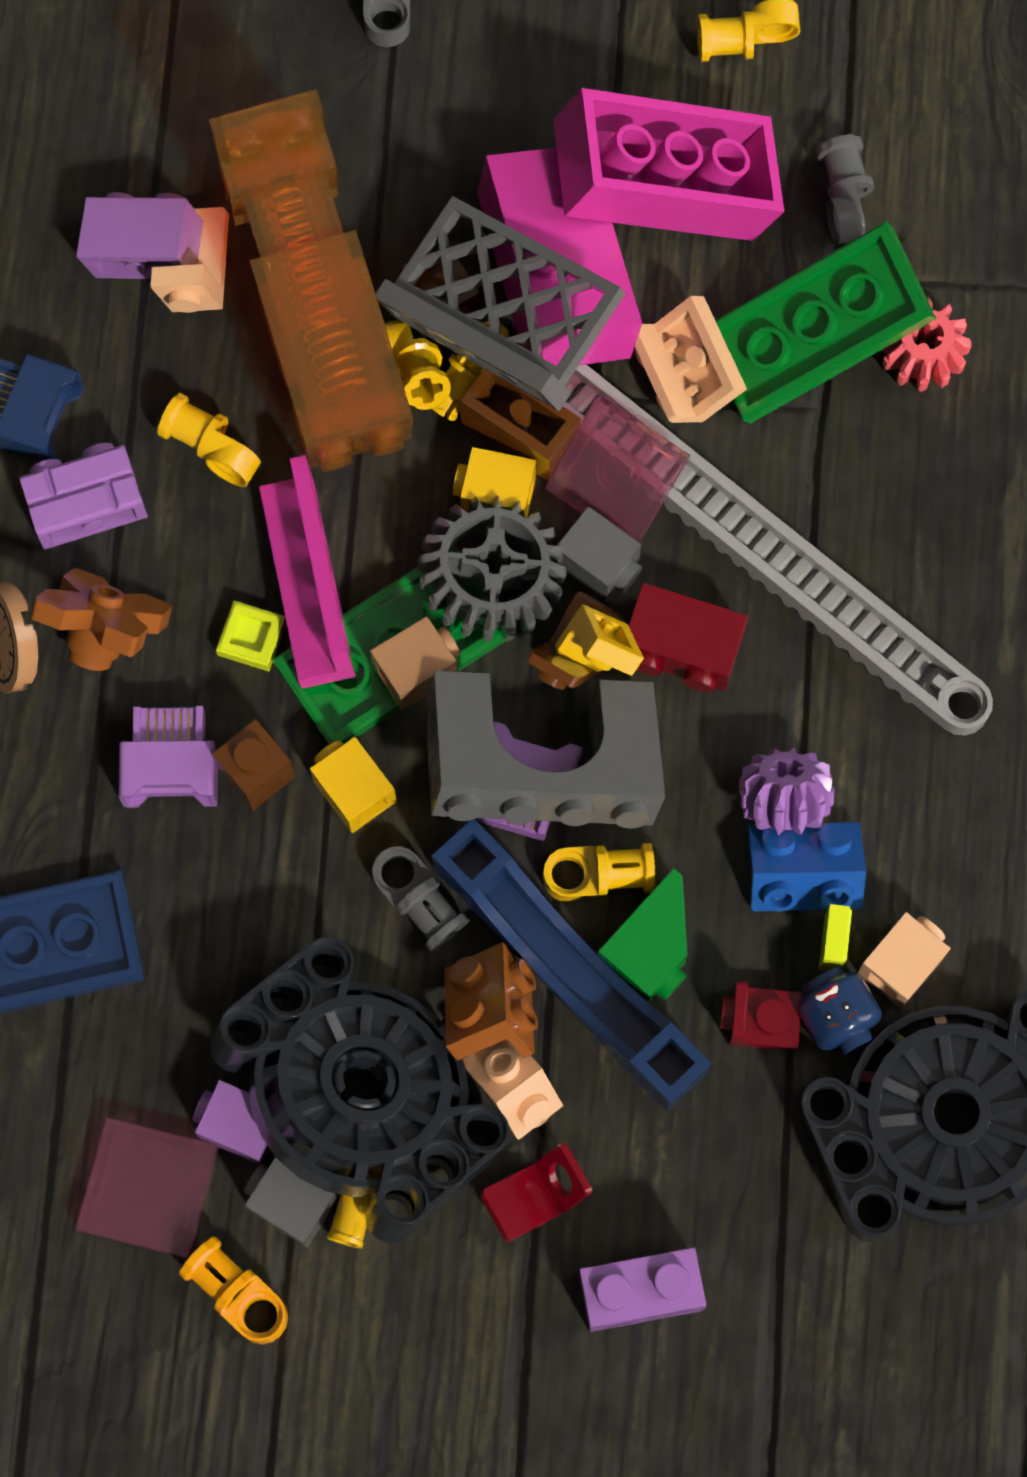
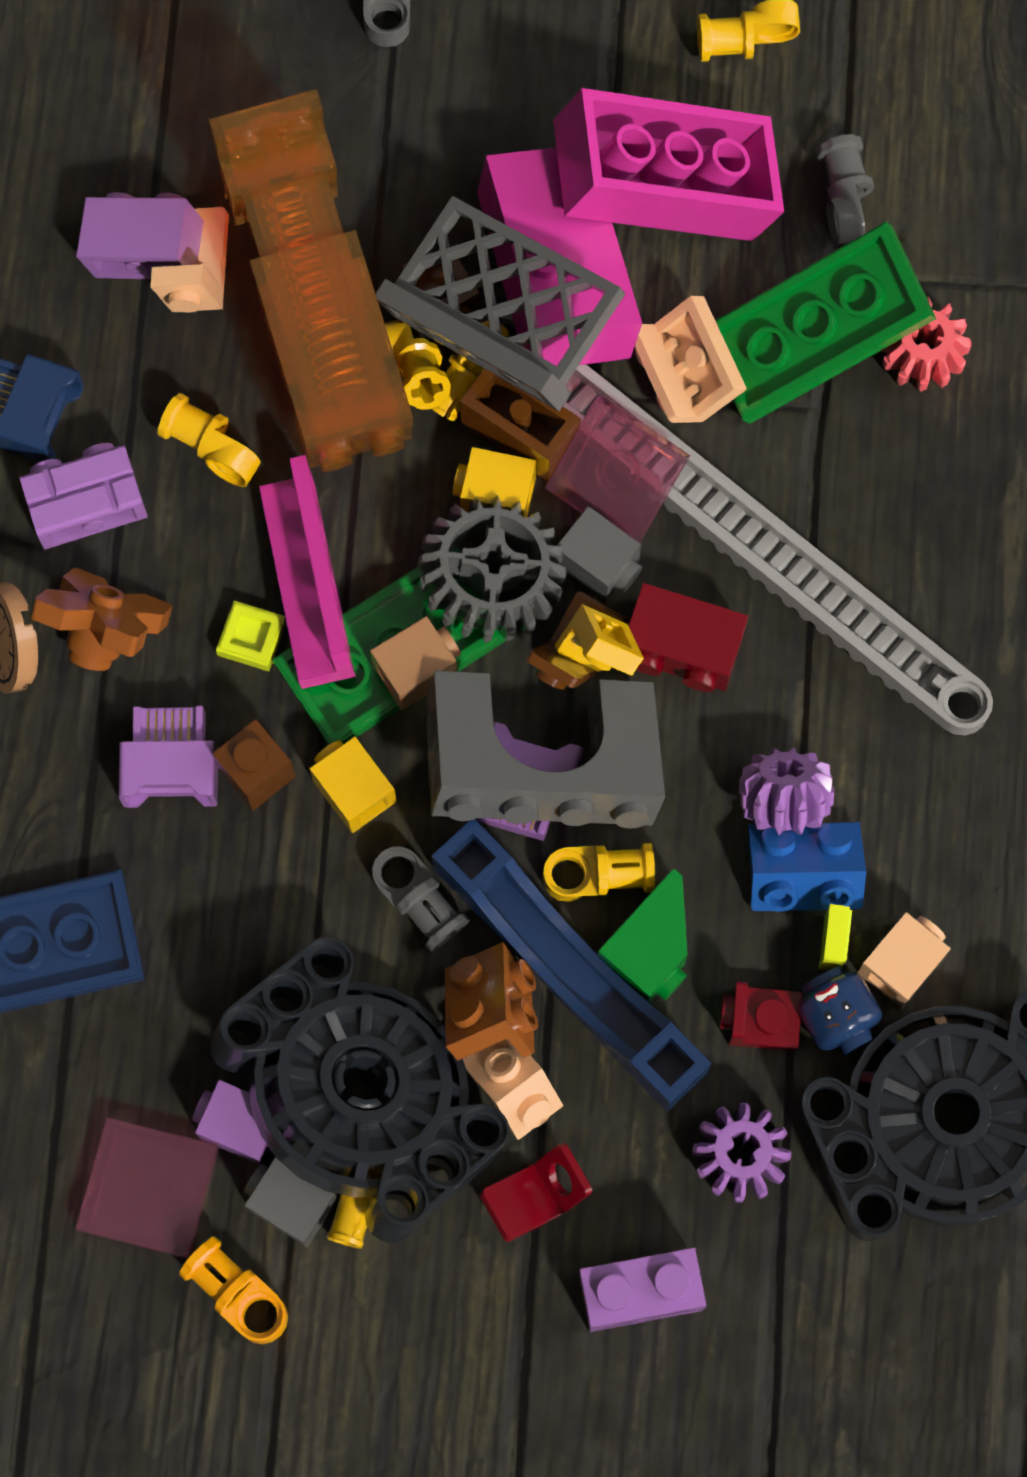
none -> medium lavender gear [692,1103,791,1203]

